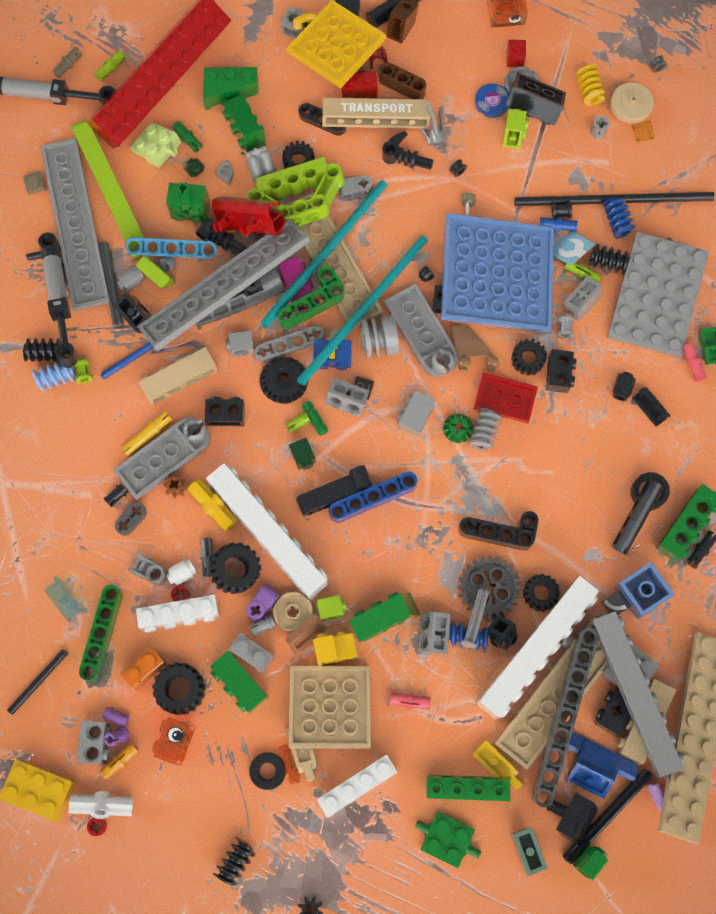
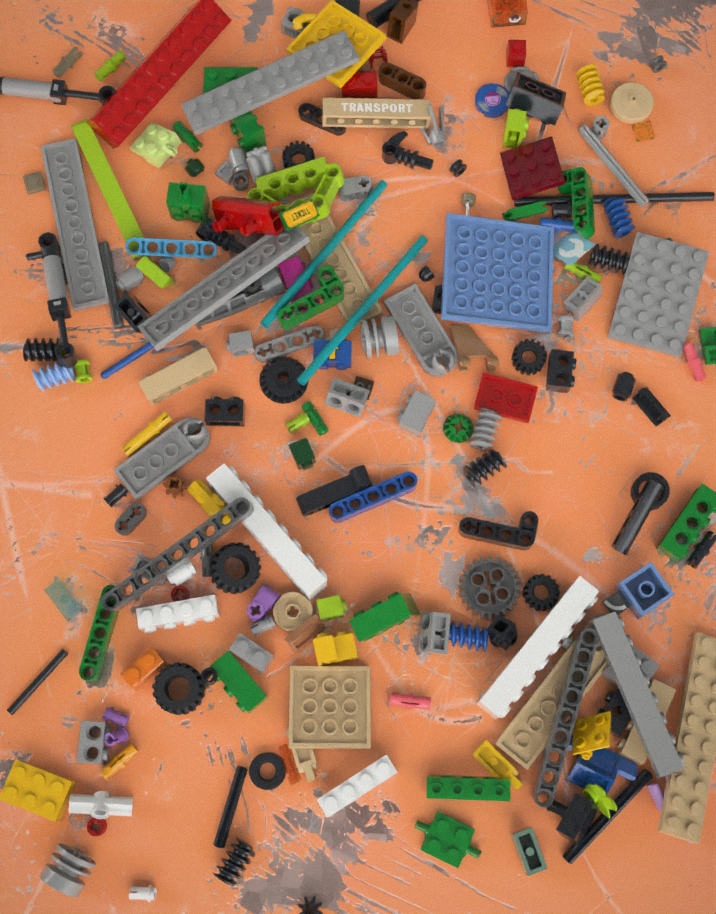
clear orange brick [152,717,196,766] -> none
light grey axle [461,589,489,649] -> none
green brick [573,845,609,881] -> none
none -> light grey wheel [39,843,96,898]
none -> dark grey beam [101,497,254,611]
none -> white pin [129,885,157,902]
none -> light grey plate [181,30,360,136]
none -> black hinge [201,667,218,686]
none -> black axle [213,766,247,848]
none -> light grey brick [228,147,249,174]
none -> dark grey bush [232,173,249,191]
none -> tile [278,199,320,231]
none -> black piece [463,449,507,488]
none -> dark red plate [500,136,565,201]
none -> green piece [502,201,548,222]
none -> green beam [557,167,595,239]
none -> yellow hinge [572,711,611,760]
none -> light grey axle [579,124,649,207]
none -> lime plate [583,783,617,819]

